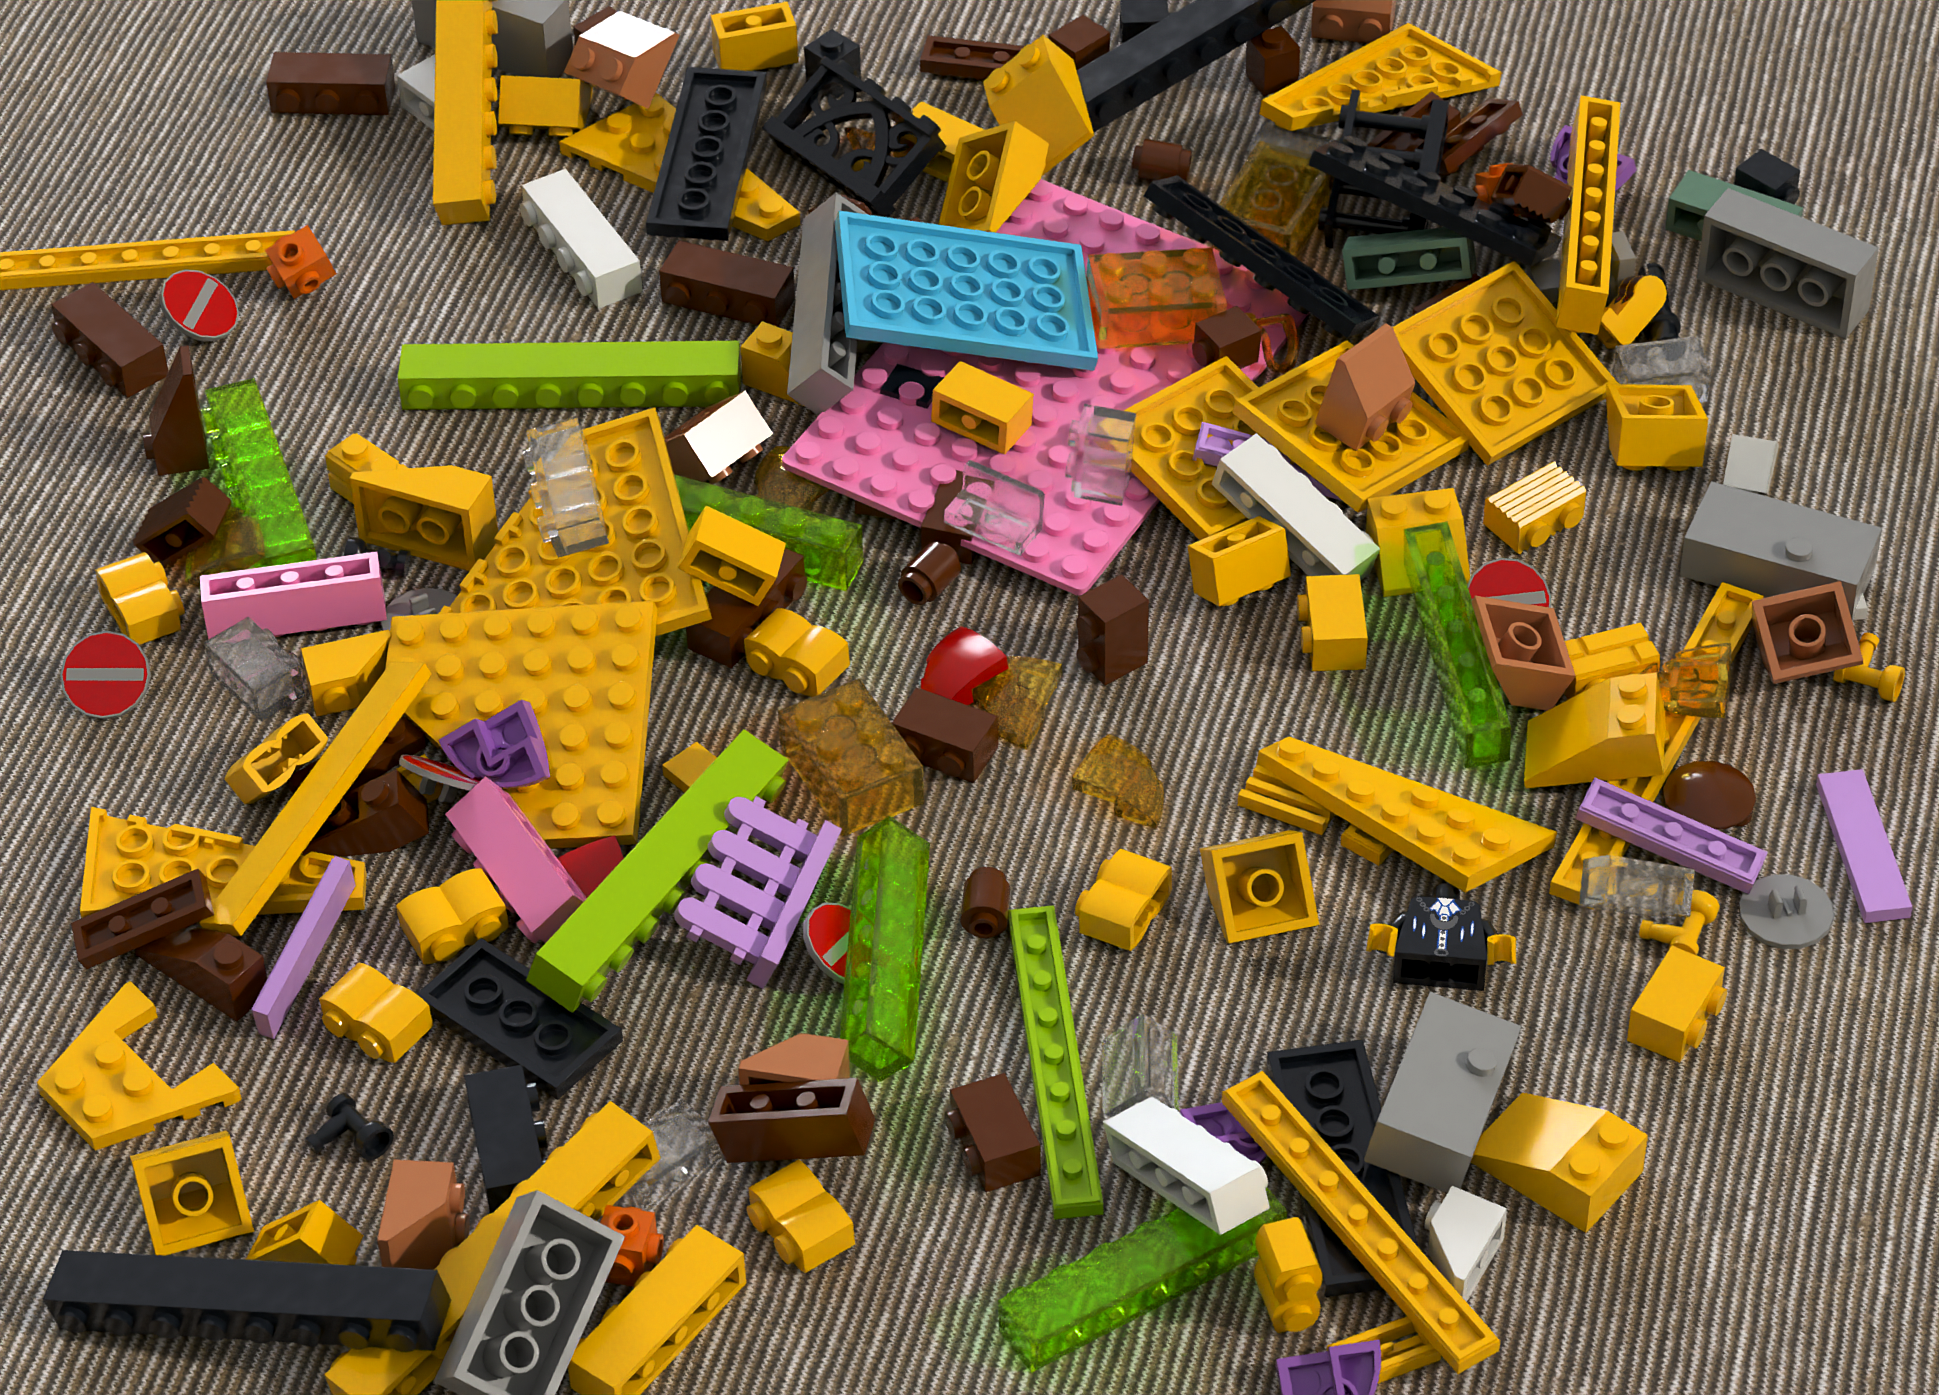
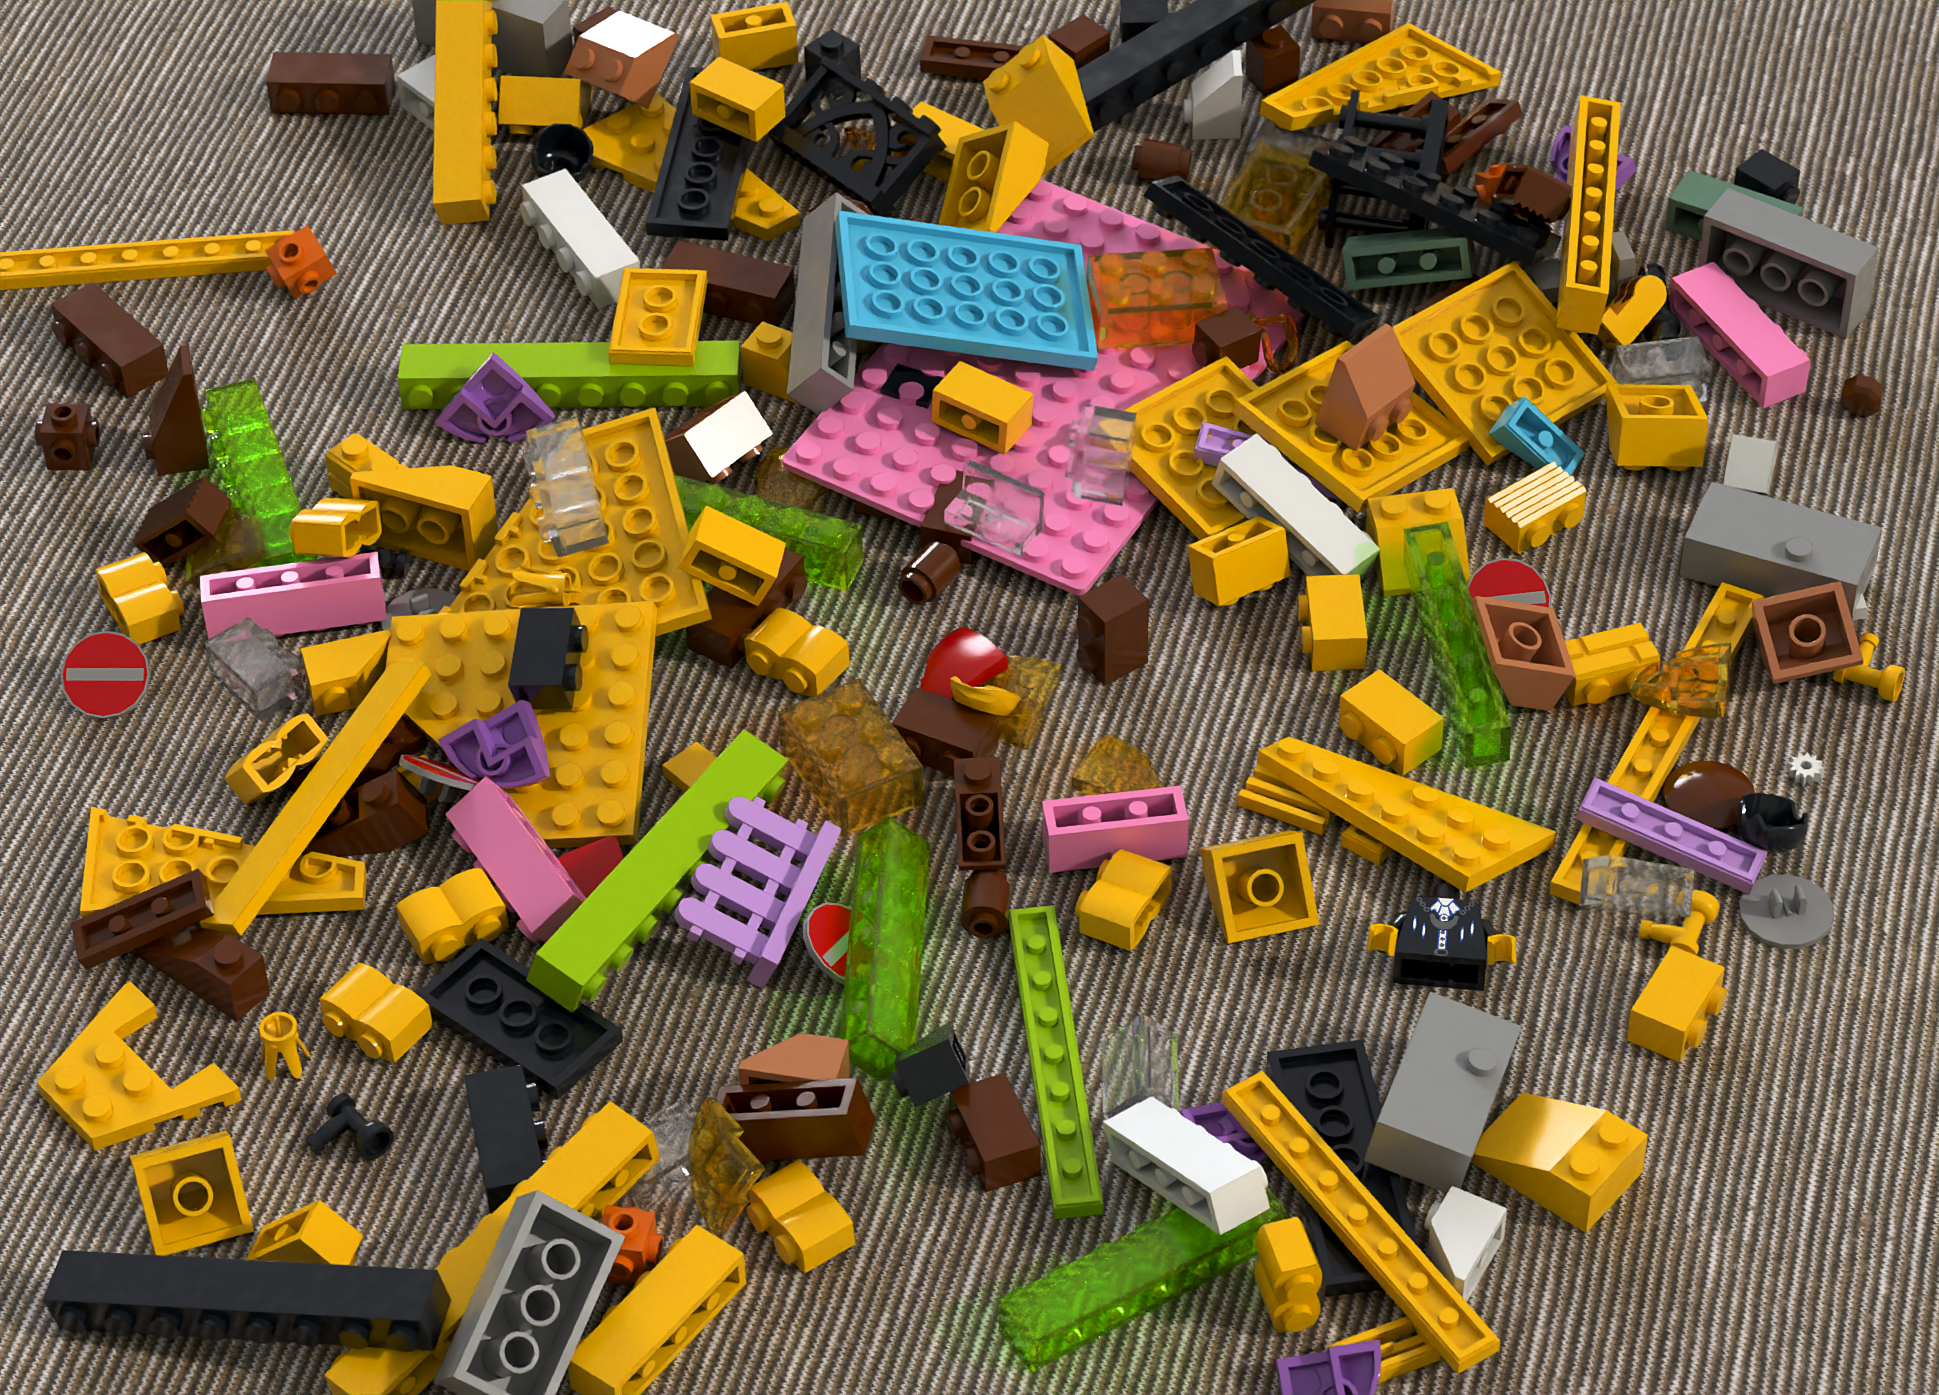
red piece [159,269,239,342] -> none
lavender tile [252,856,356,1039] -> none
nougat slope [377,1159,470,1270] -> none
yellow slope [1524,673,1665,789] -> none
lavender tile [1816,769,1912,923] -> none
none -> reddish brown brick [35,403,100,471]
none -> yellow piece [259,1012,310,1080]
none -> yellow brick [290,498,382,557]
none -> medium lavender brick [434,352,555,443]
none -> black brick [508,607,589,710]
none -> yellow piece [511,564,581,609]
none -> black hair [531,123,594,183]
none -> yellow tile [608,268,708,366]
none -> clear yellow brick [688,1096,765,1237]
none -> yellow brick [690,57,786,142]
none -> black slope [890,1022,971,1107]
none -> yellow piece [950,676,1021,716]
none -> reddish brown slope [954,757,1006,871]
none -> bright pink brick [1042,785,1188,873]
none -> white slope [1184,50,1242,140]
none -> yellow brick [1339,669,1444,776]
none -> medium azure slope [1489,396,1586,476]
none -> bright pink brick [1669,262,1810,408]
none -> black hair [1737,793,1808,854]
none -> white piece [1786,752,1825,787]
none -> reddish brown tile [1840,374,1884,418]

